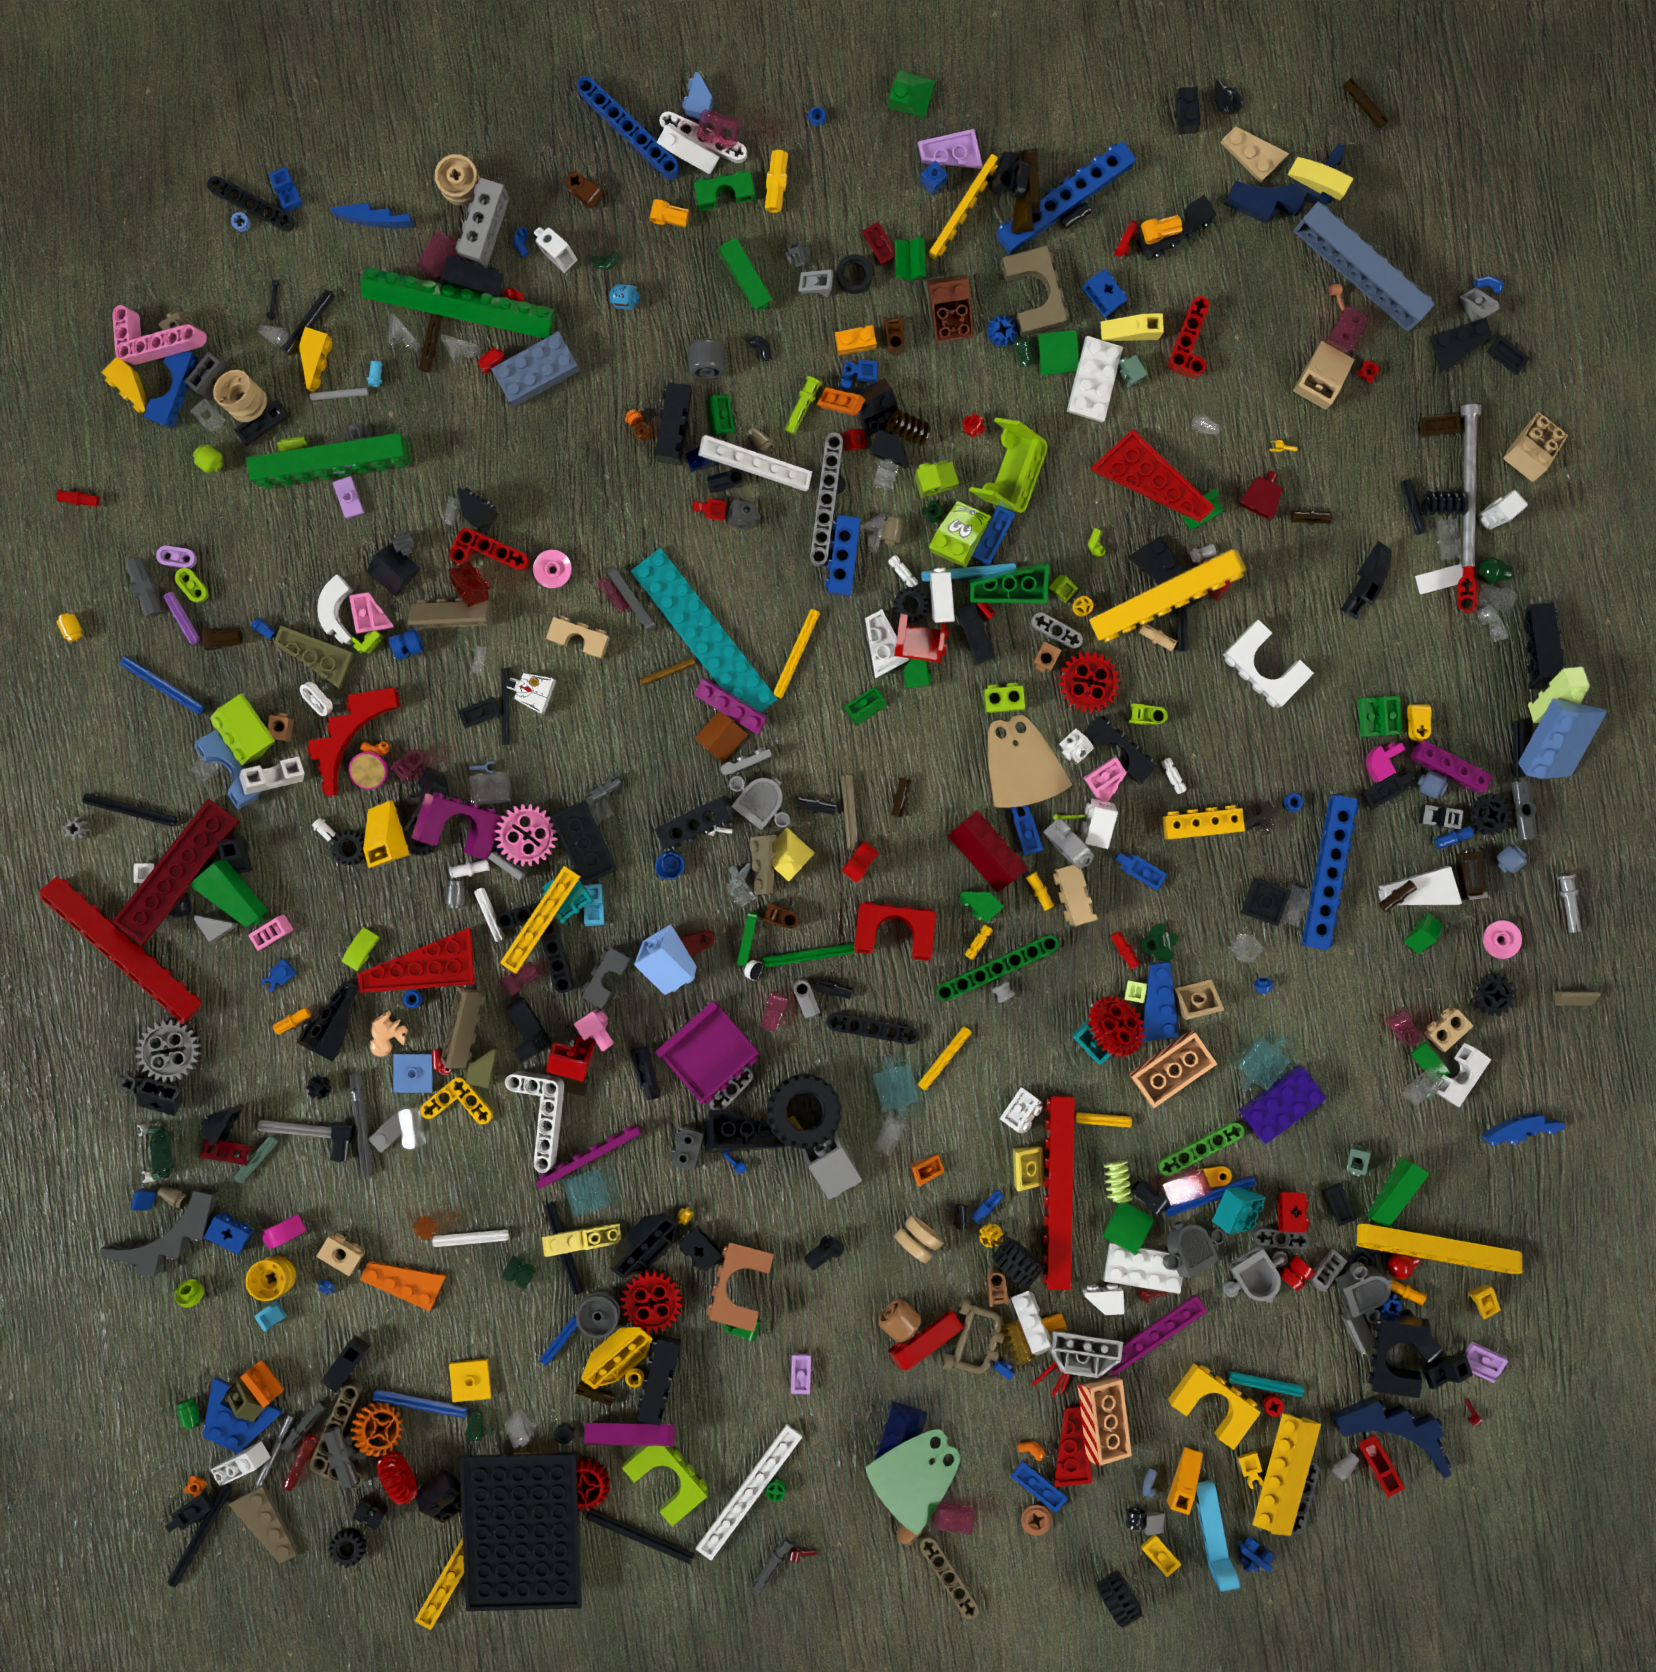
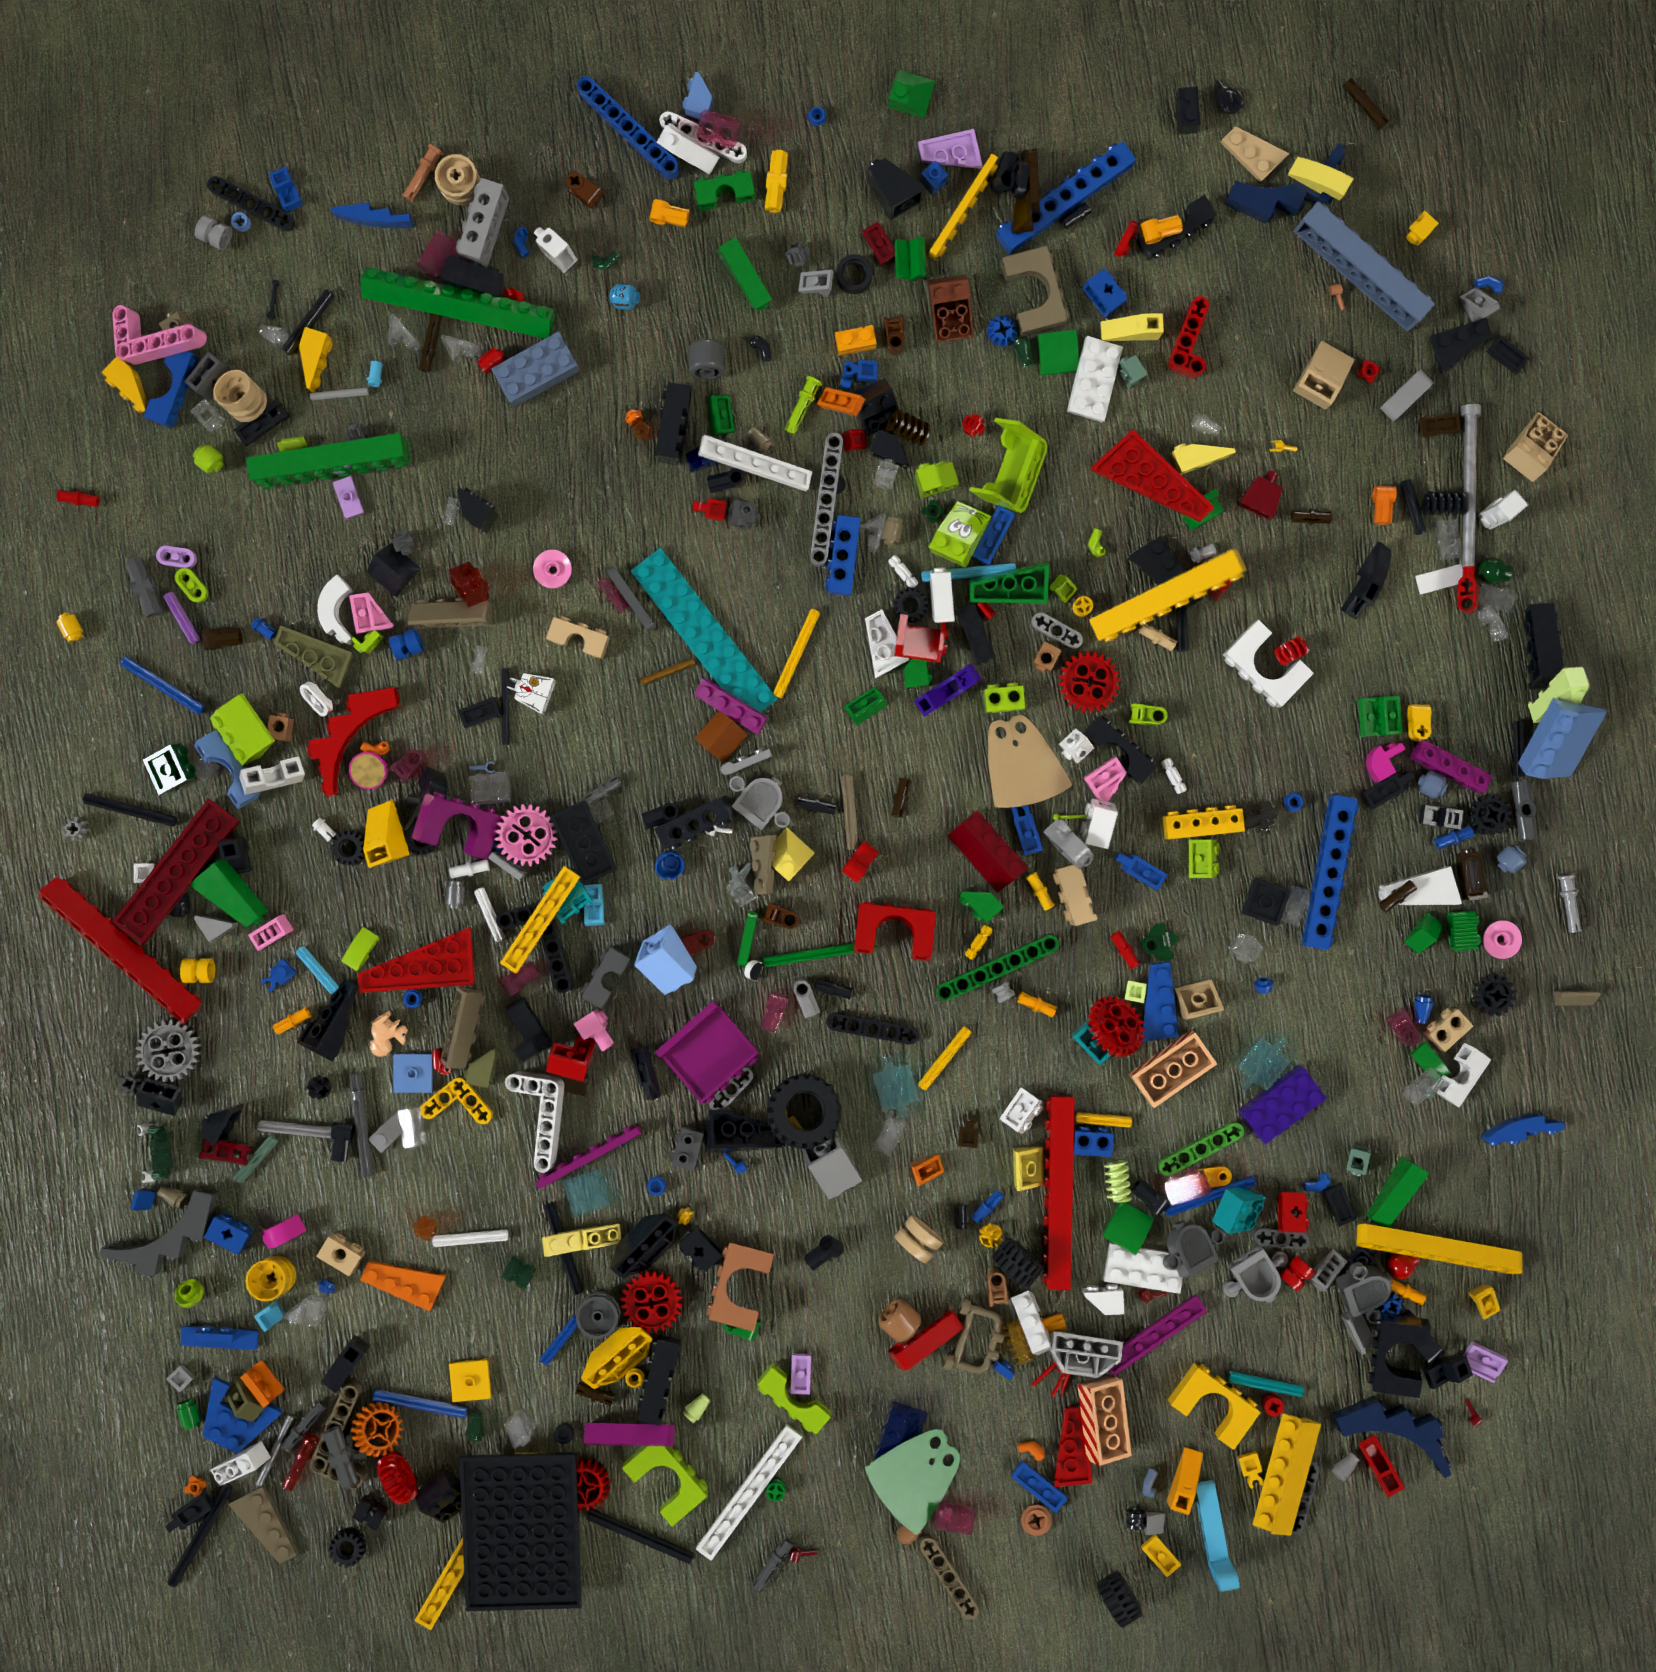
red beam [449,528,530,572] -> none
blue hips [1237,1536,1275,1573] -> none
clear pink brick [1325,306,1368,354] -> none
none -> plate [143,743,196,795]
none -> light grey plate [166,1364,195,1393]
none -> yellow wheel [180,958,215,983]
none -> blue bracket [180,1325,259,1350]
none -> light grey wheel [195,215,232,250]
none -> clear slope [282,1295,329,1327]
none -> medium azure axle [295,946,339,994]
none -> nougat pin [402,144,444,203]
none -> black piece [641,803,681,829]
none -> blue plate [647,1176,666,1196]
none -> yellowish green cone [683,1393,711,1423]
none -> lime arch [757,1362,831,1434]
none -> black slope [867,158,925,220]
none -> dark purple arch [914,663,982,717]
none -> dark brown plate [958,1113,979,1148]
none -> light orange pin [1017,991,1057,1018]
none -> blue brick [1073,1126,1114,1157]
none -> light yellow slope [1170,443,1236,475]
none -> lime bracket [1189,840,1219,878]
none -> red gear [1274,637,1309,666]
none -> blue arm [1303,1173,1331,1192]
none -> orange piece [1372,486,1397,525]
none -> light grey beam [1380,369,1434,422]
none -> yellow brick [1406,211,1439,247]
none -> blue cone [1414,994,1434,1024]
none -> green brick [1447,910,1481,951]

